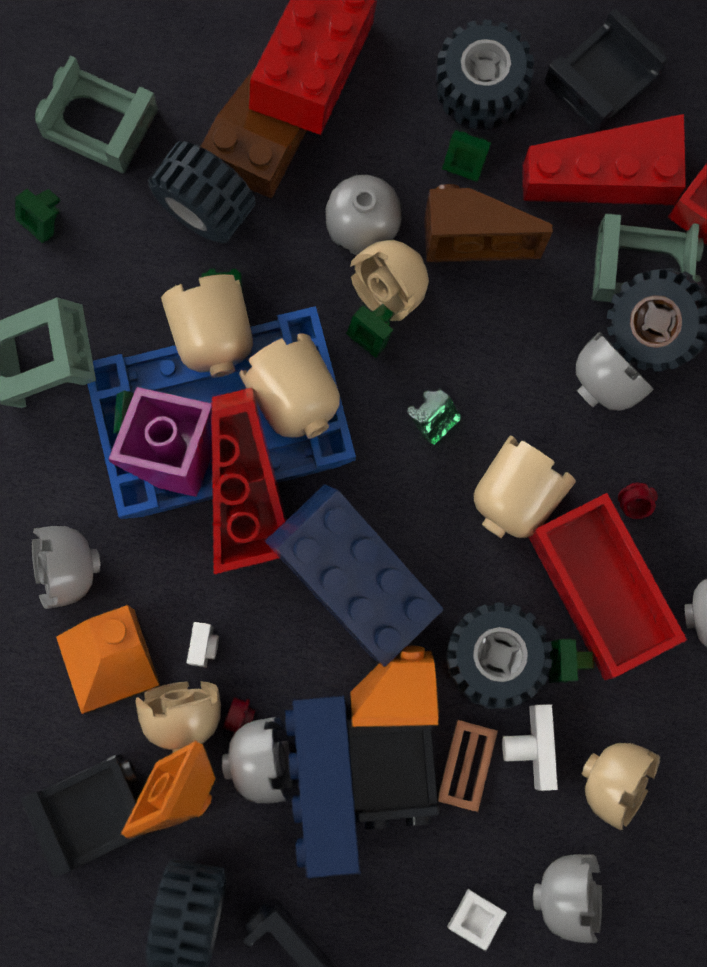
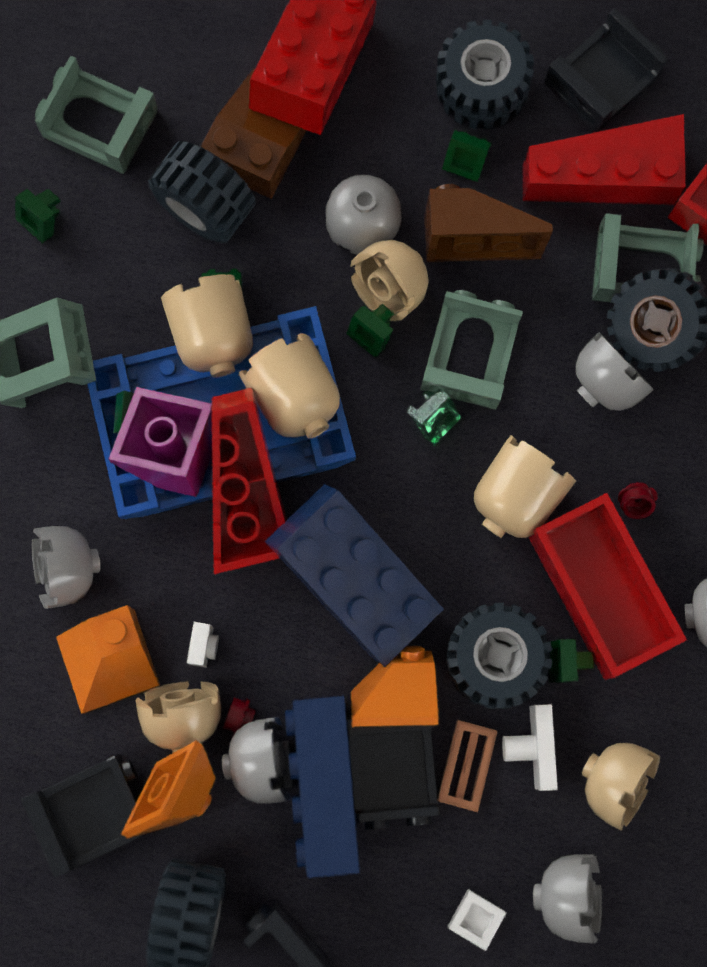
none -> sand green panel [420,290,523,410]

